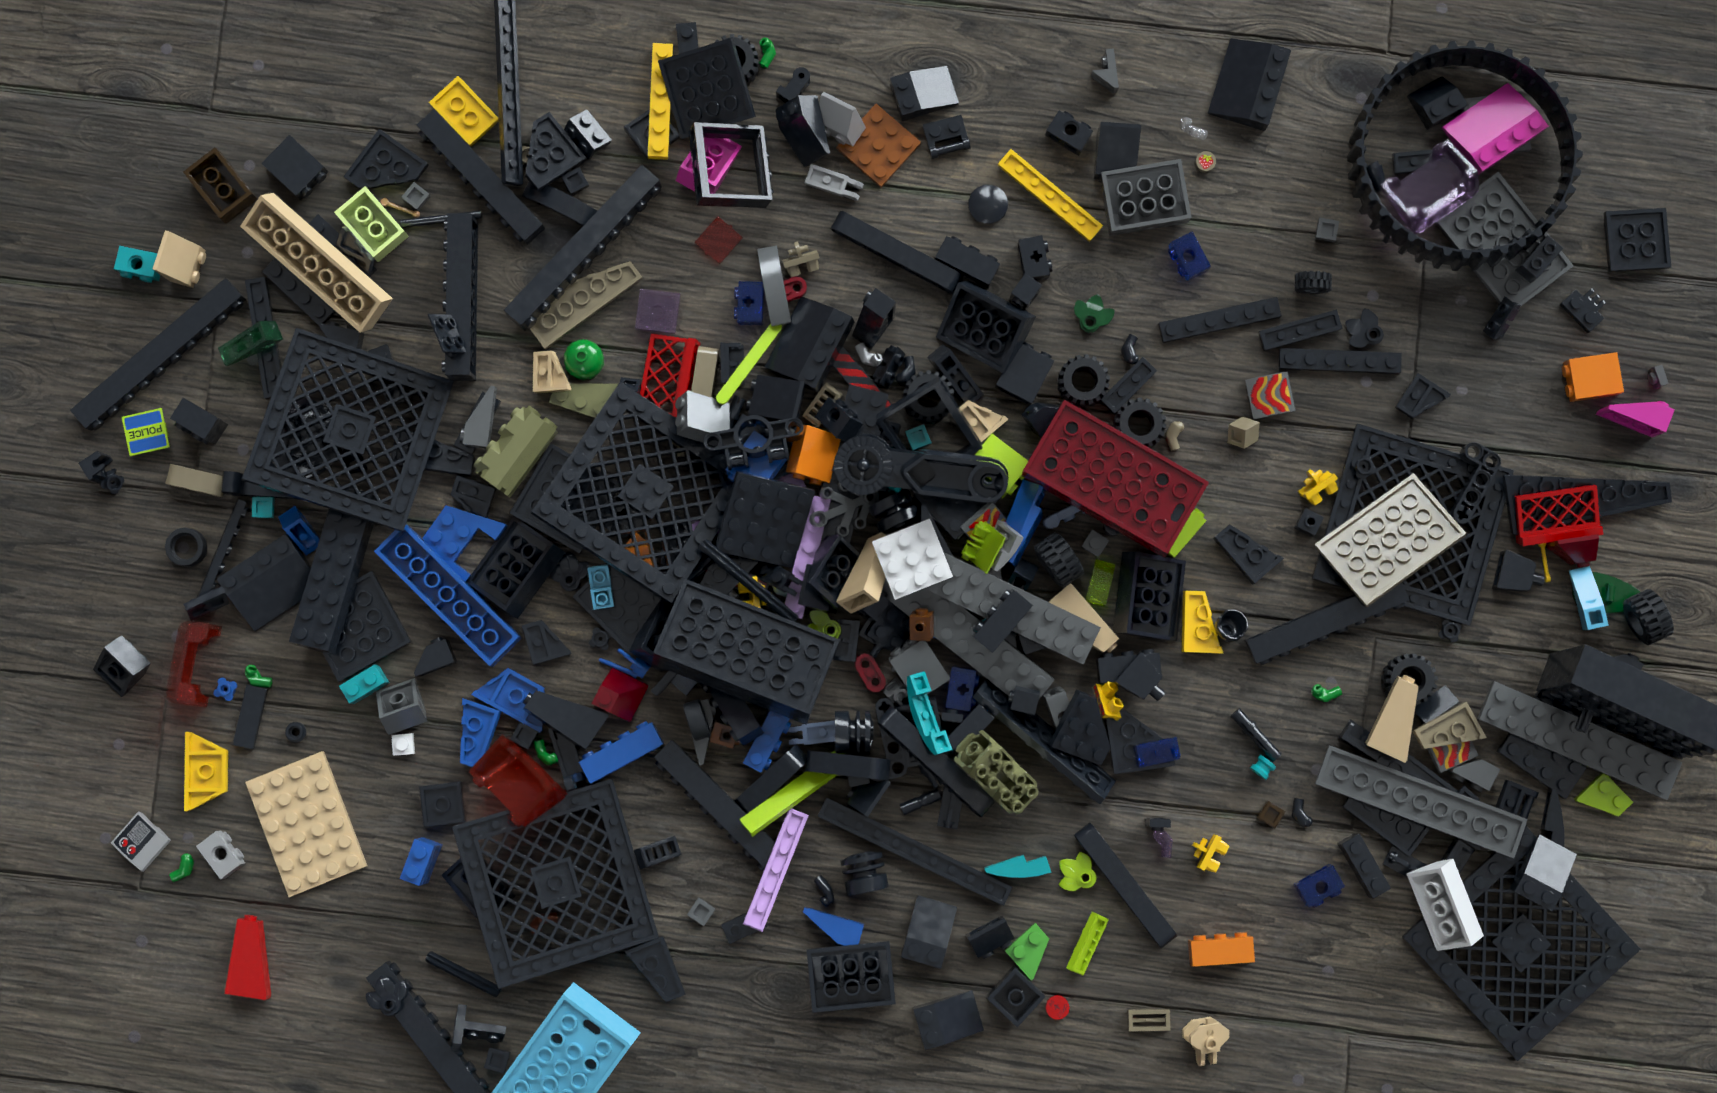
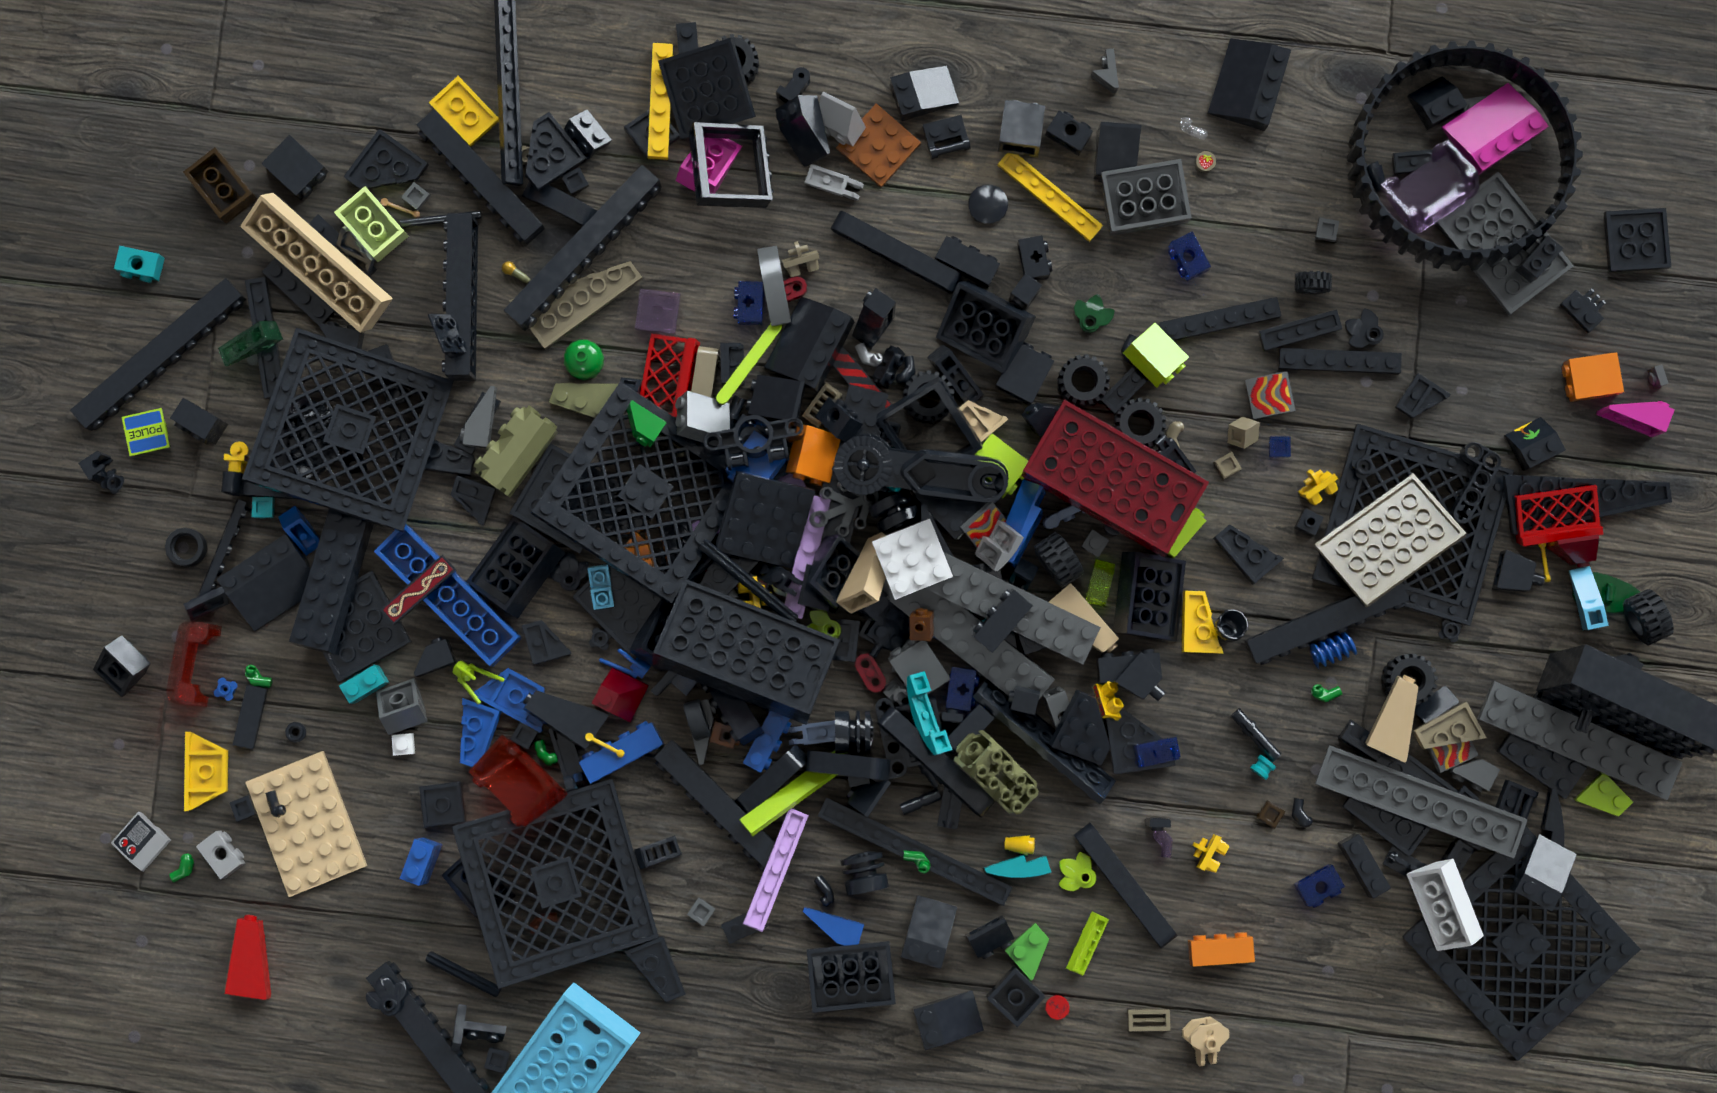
tan slope [153,230,206,288] -> none
dark tan beam [165,464,224,497] -> none
blue wing [422,505,508,583] -> none
tan wing [533,351,571,393] -> none
clear red piece [695,216,743,264] -> none
green arm [759,37,776,69] -> none
teal plate [905,424,931,451] -> none
lime hinge [961,521,1006,574] -> none
black hinge [1483,296,1521,340] -> none
none -> yellow hips [224,441,250,474]
none -> black plate [230,795,257,822]
none -> black arm [265,790,286,818]
none -> tile [380,555,457,625]
none -> lime plant [453,661,505,704]
none -> piece [502,261,530,284]
none -> yellow hinge [585,733,625,757]
none -> green slope [627,400,666,448]
none -> green arm [903,850,931,874]
none -> black brick [998,100,1045,157]
none -> yellow cone [1005,835,1035,856]
none -> brick [1123,323,1189,388]
none -> black hinge [1154,434,1197,474]
none -> dark tan tile [1213,452,1242,480]
none -> clear blue plate [1269,436,1291,458]
none -> blue piece [1310,632,1357,669]
none -> black slope [1504,417,1566,471]

